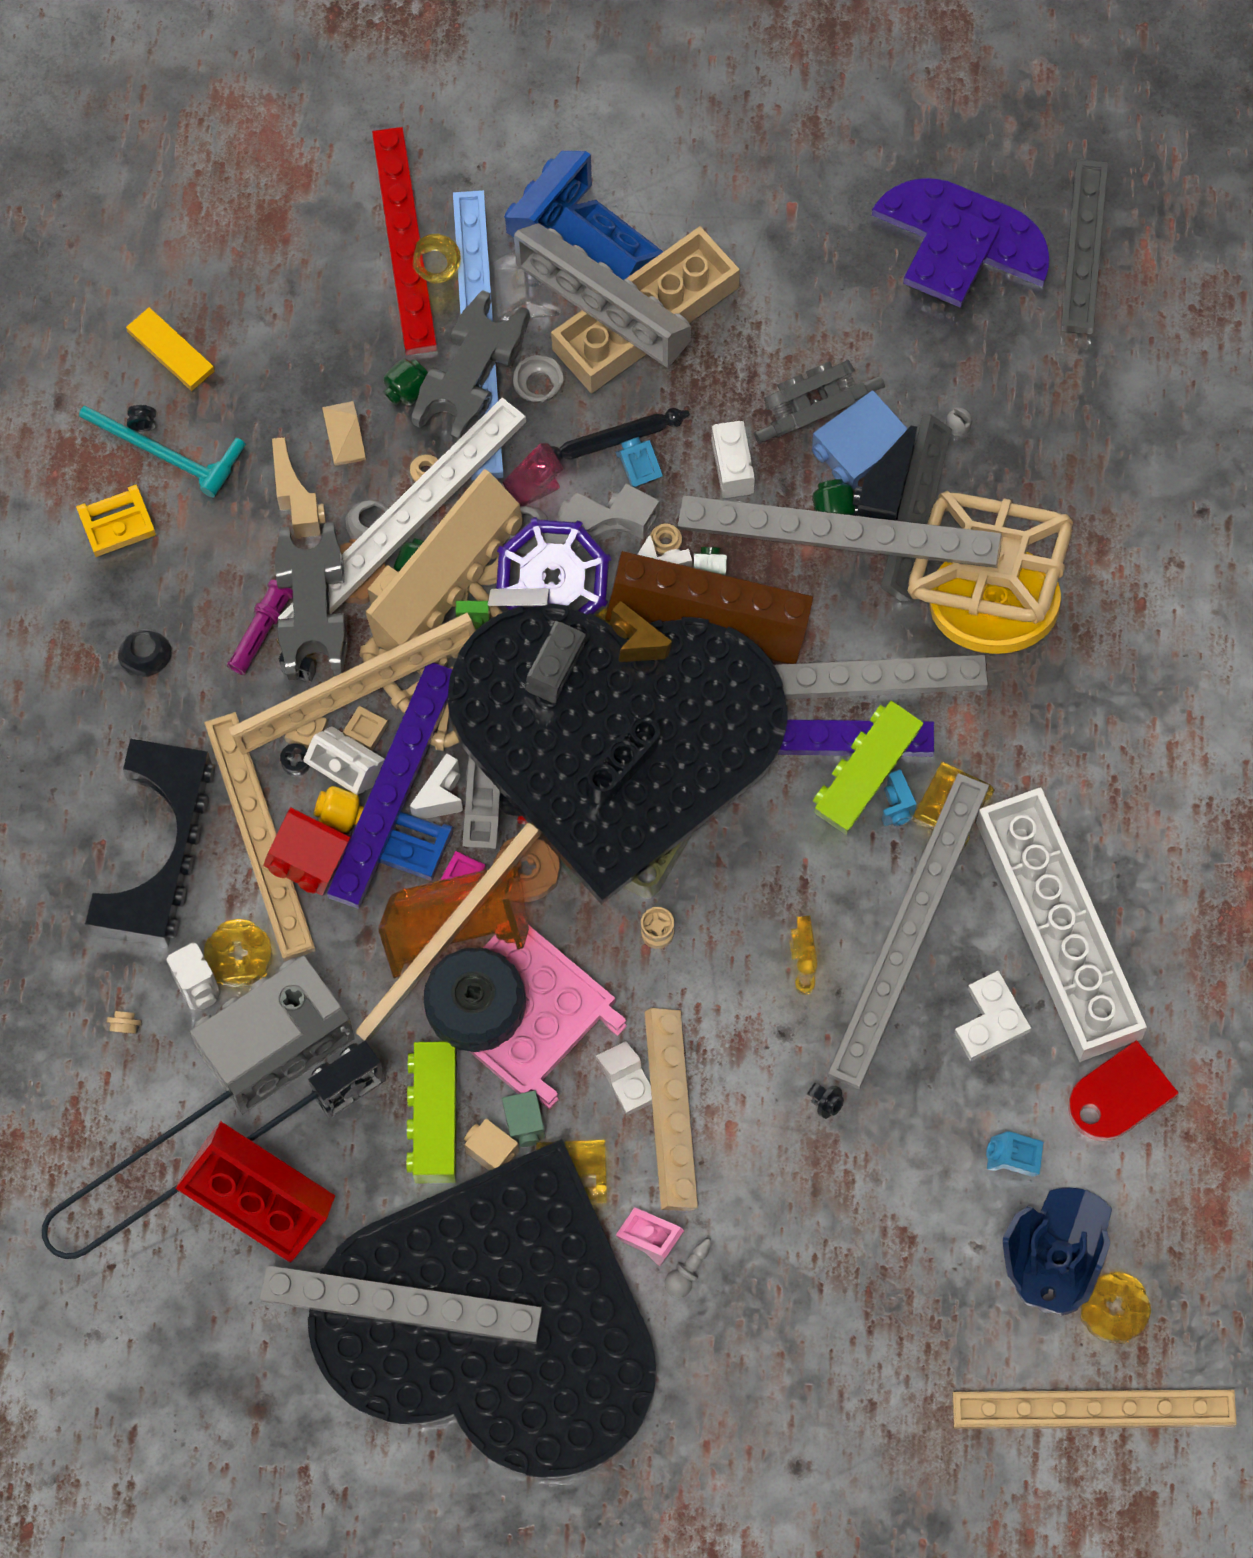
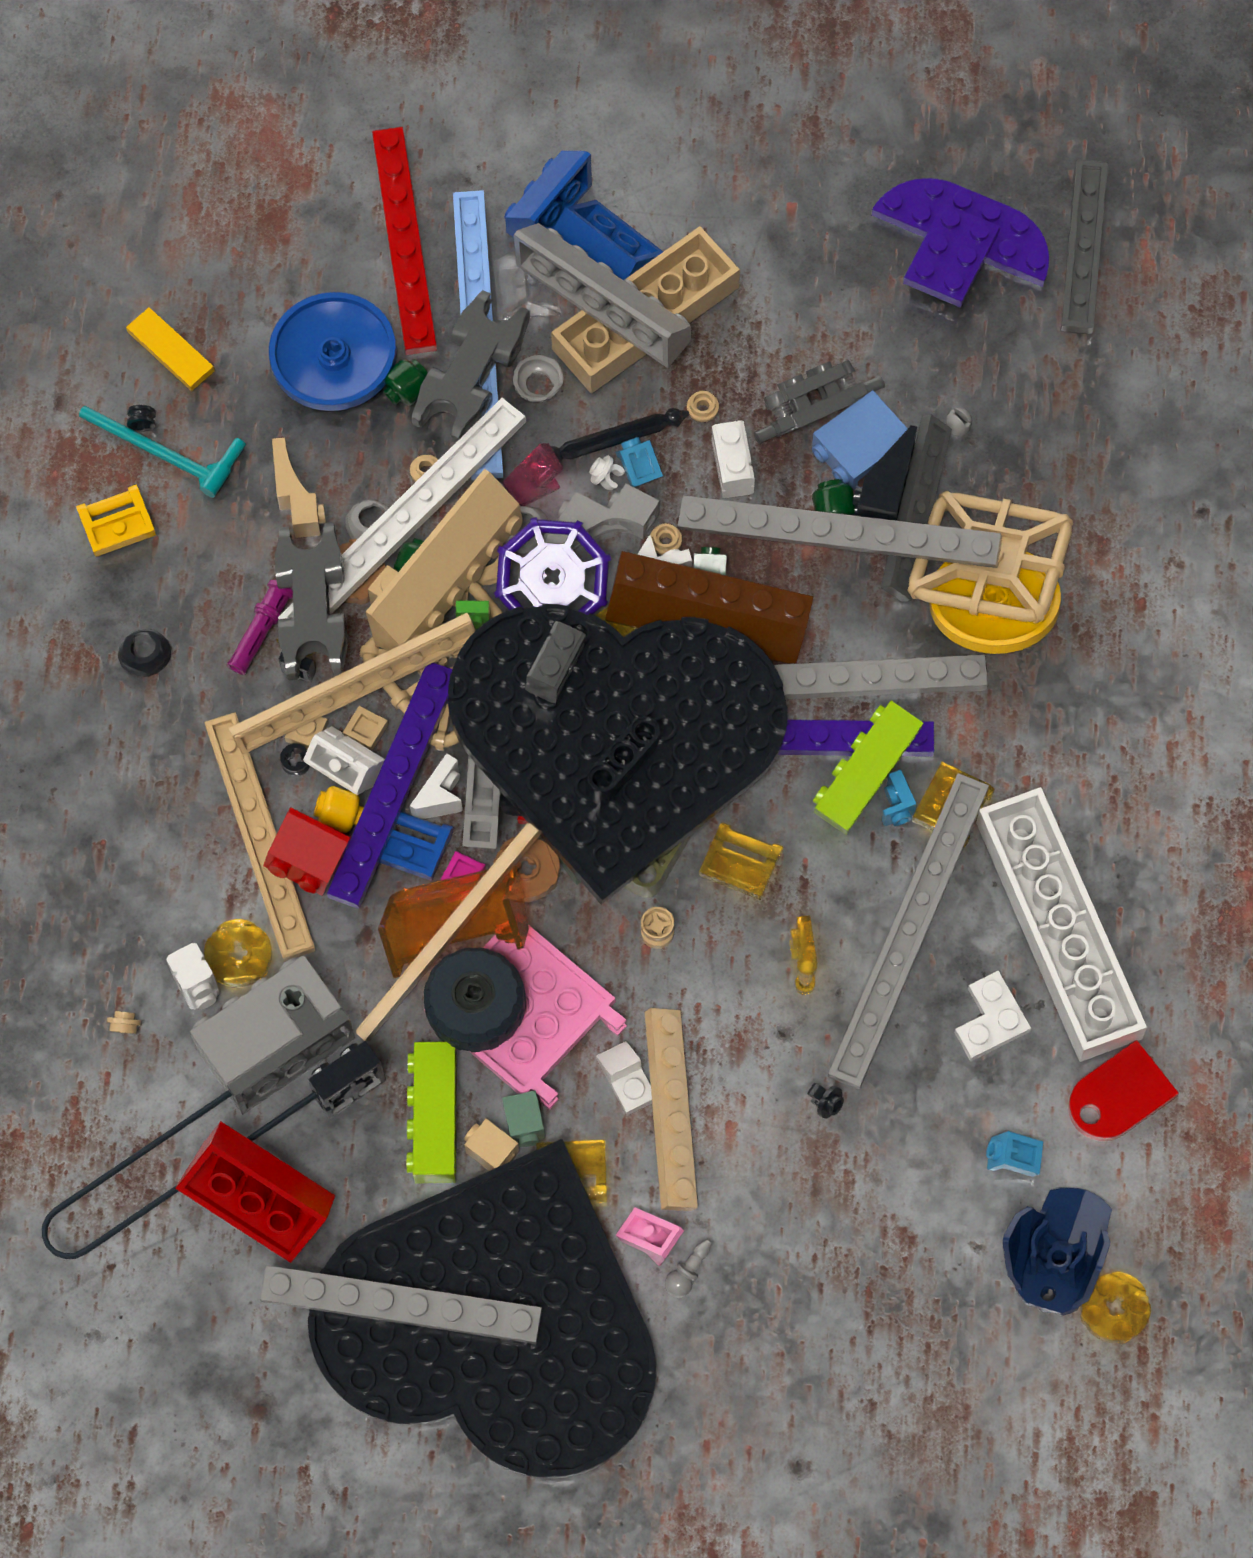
black arch [85,739,215,948] -> none
tan slope [322,401,366,466] -> none
clear yellow piece [413,233,461,284] -> none
white sticker [488,588,549,606] -> none
pearl gold slope [610,601,672,662] -> none
tan tile [952,1390,1237,1429] -> none
none -> blue dish [269,292,397,411]
none -> white plate [589,455,625,490]
none -> tan plate [687,391,719,422]
none -> clear yellow plate [699,822,784,900]

